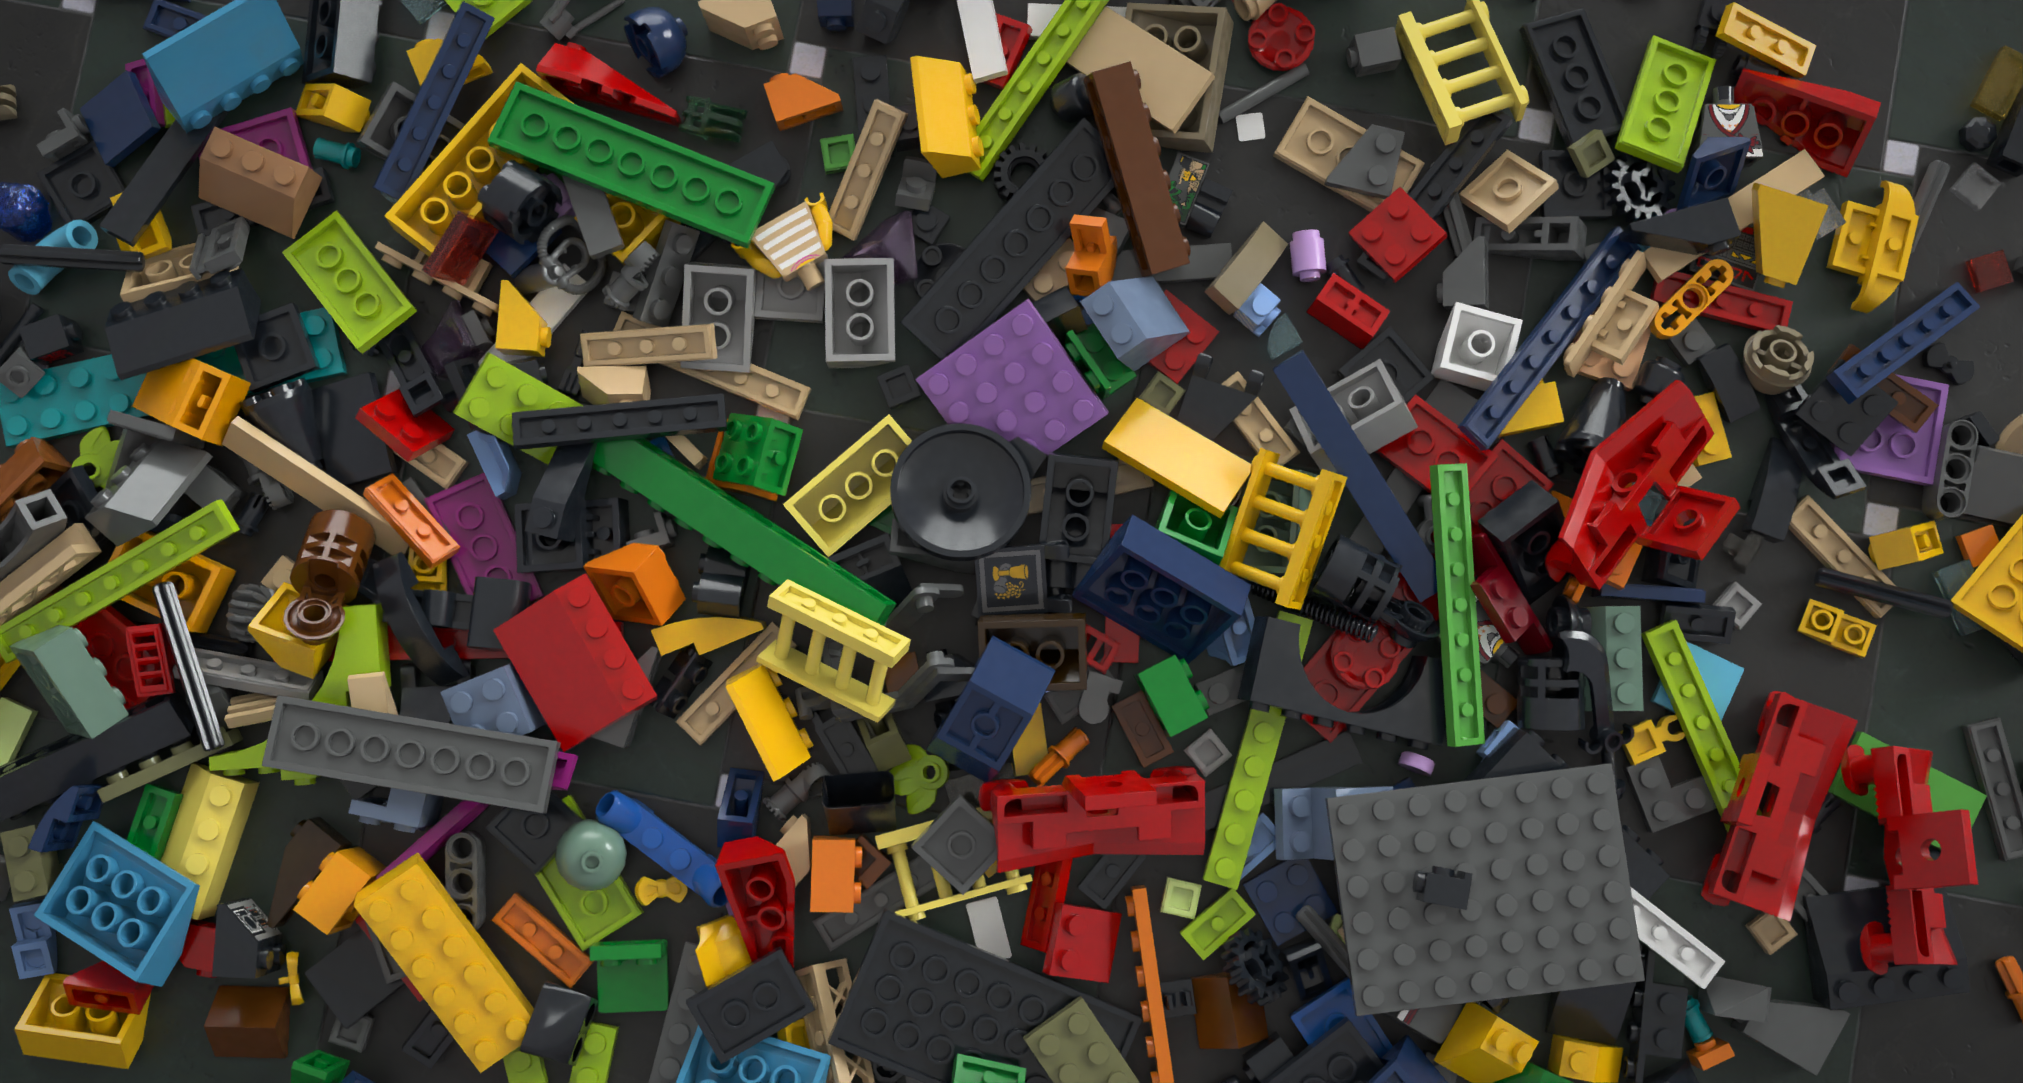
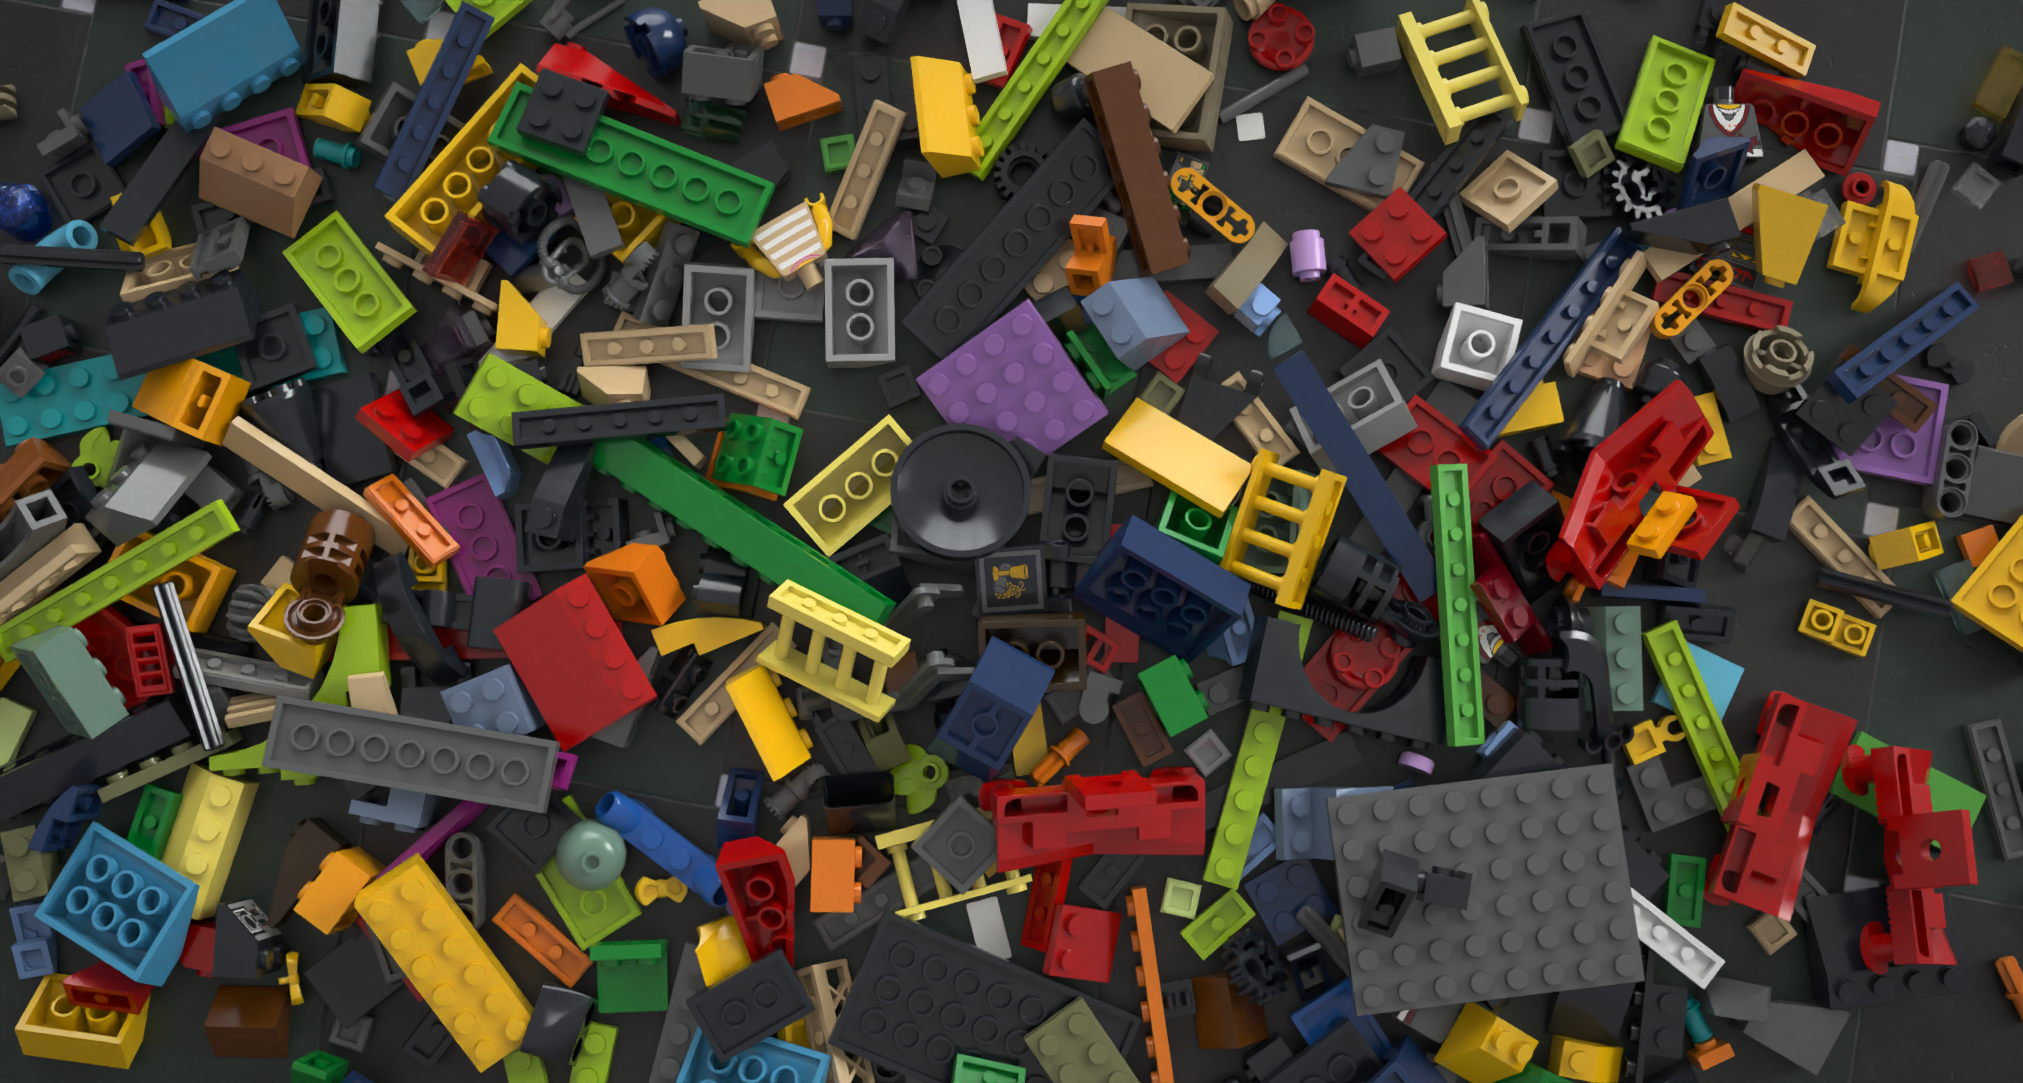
light grey tile [1712,581,1762,630] -> none
none -> black plate [516,68,610,157]
none -> dark grey brick [681,43,764,105]
none -> light orange beam [1171,168,1255,244]
none -> black slope [1357,849,1420,938]
none -> light orange plate [1626,491,1698,559]
none -> green plate [1662,853,1707,928]
none -> red plate [1841,172,1877,205]

